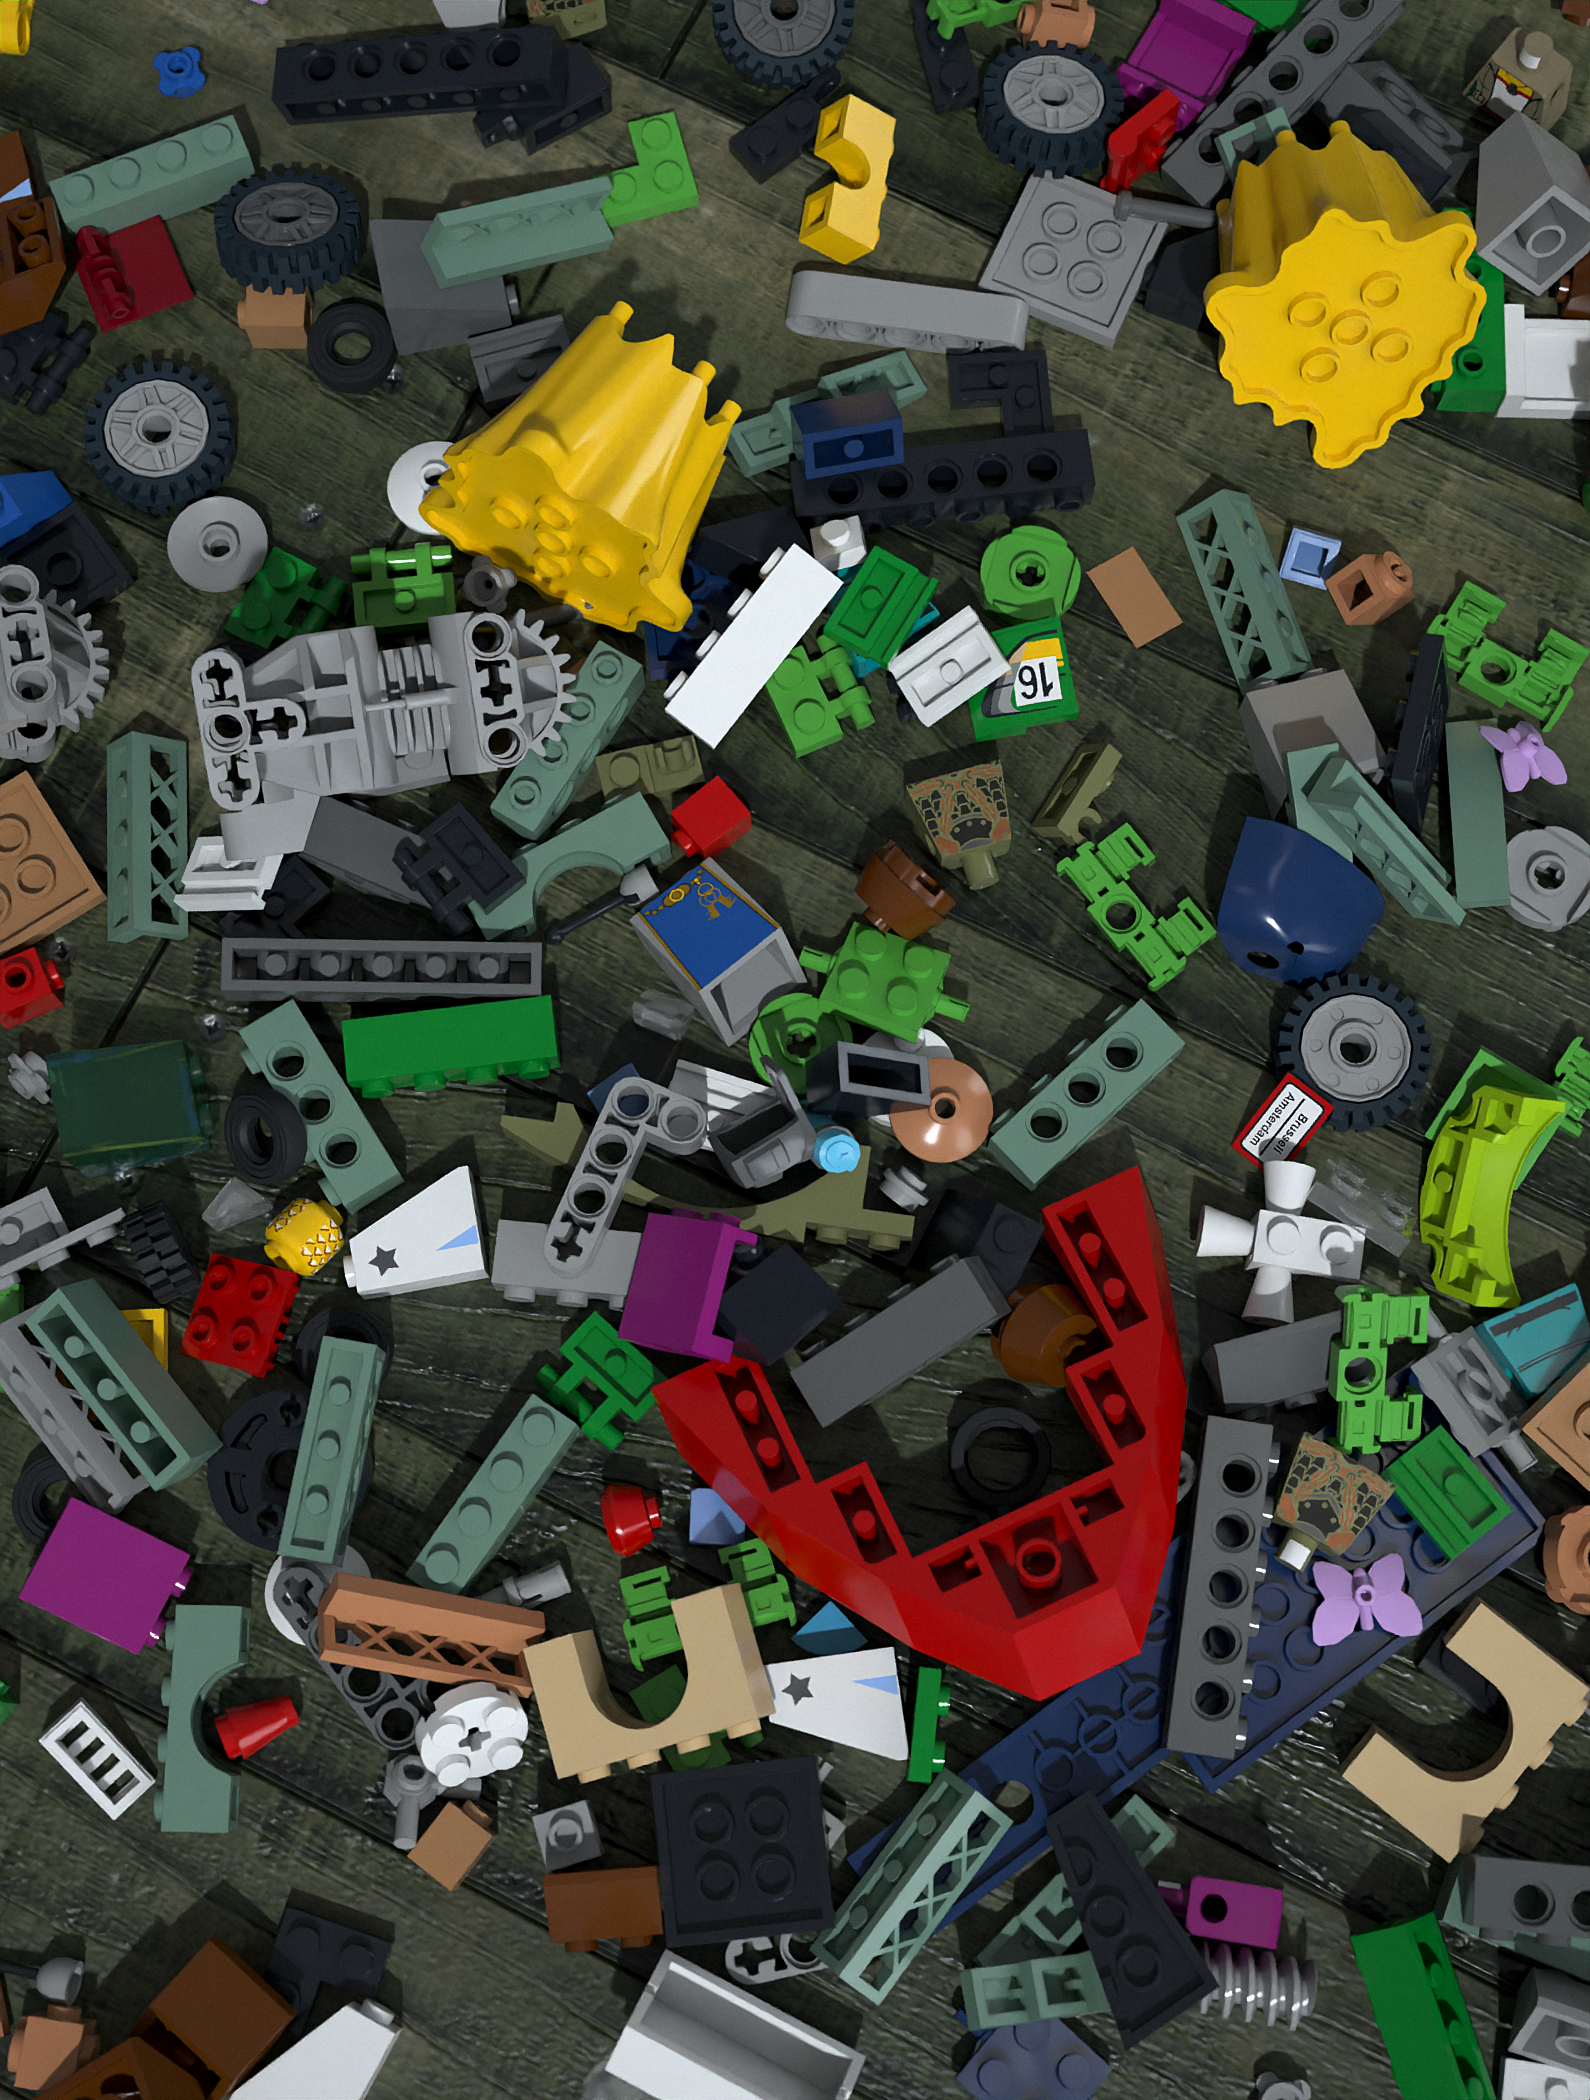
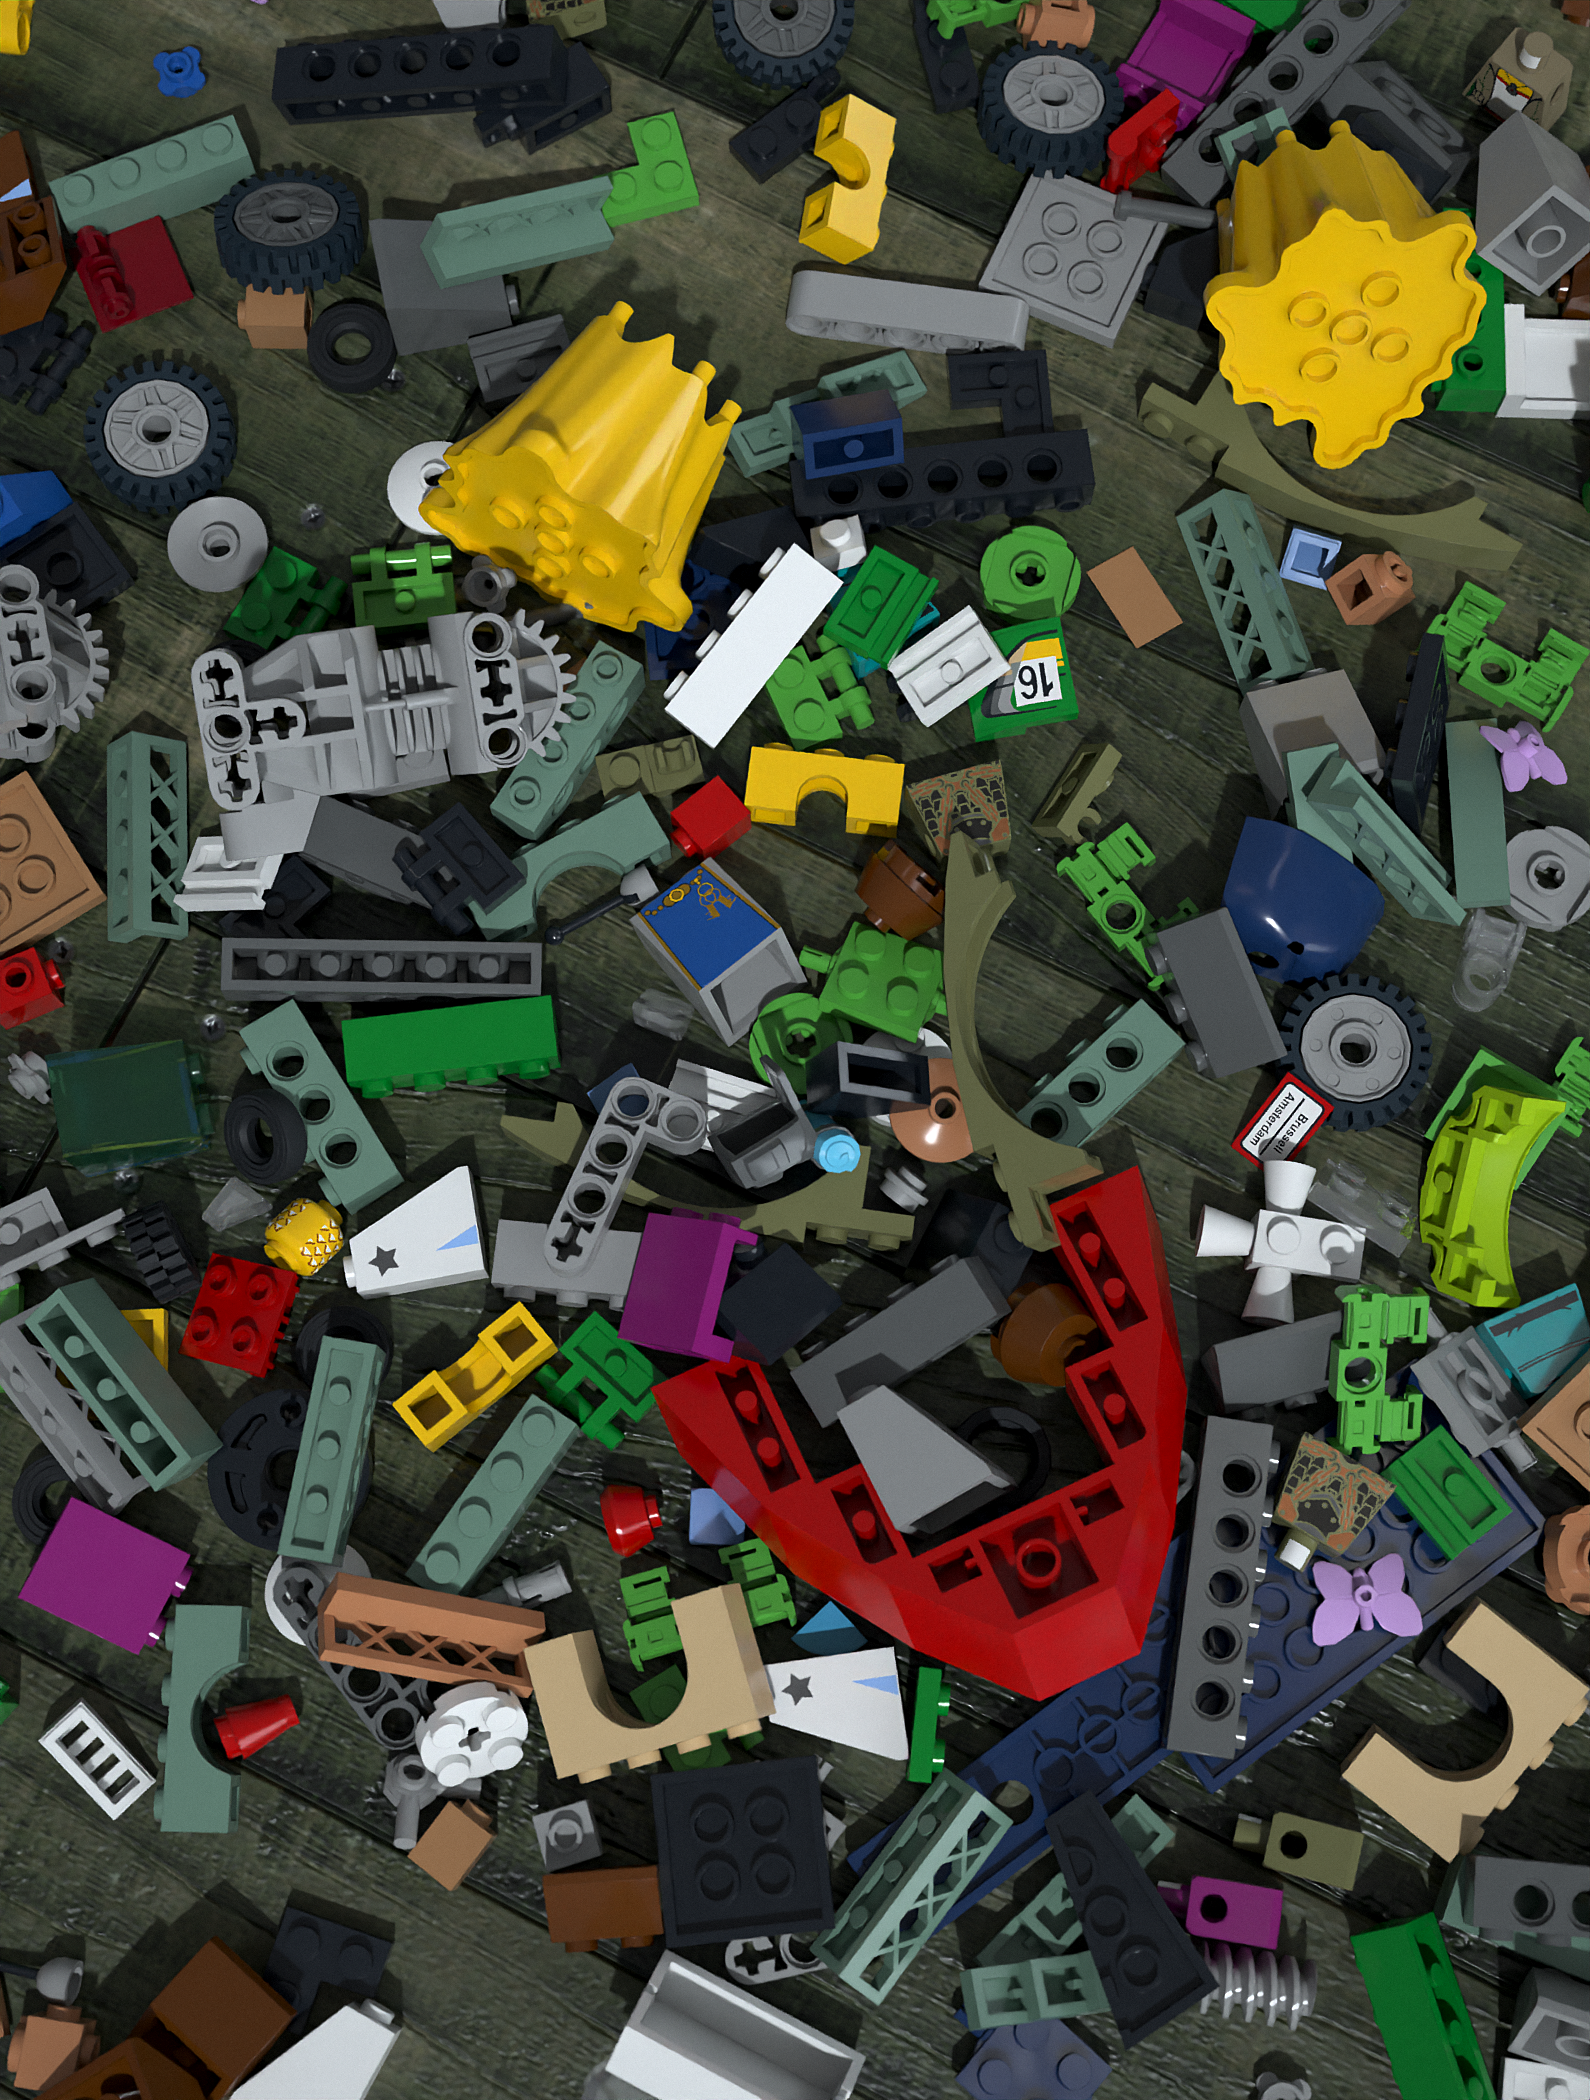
none -> yellow arch [392,1301,558,1453]
none -> yellow arch [744,743,905,838]
none -> light grey slope [836,1385,1018,1541]
none -> olive slope [943,830,1104,1252]
none -> olive slope [1137,370,1523,572]
none -> dark grey slope [1144,906,1288,1079]
none -> olive torso [1233,1810,1364,1891]
none -> clear piece [1451,907,1527,1012]

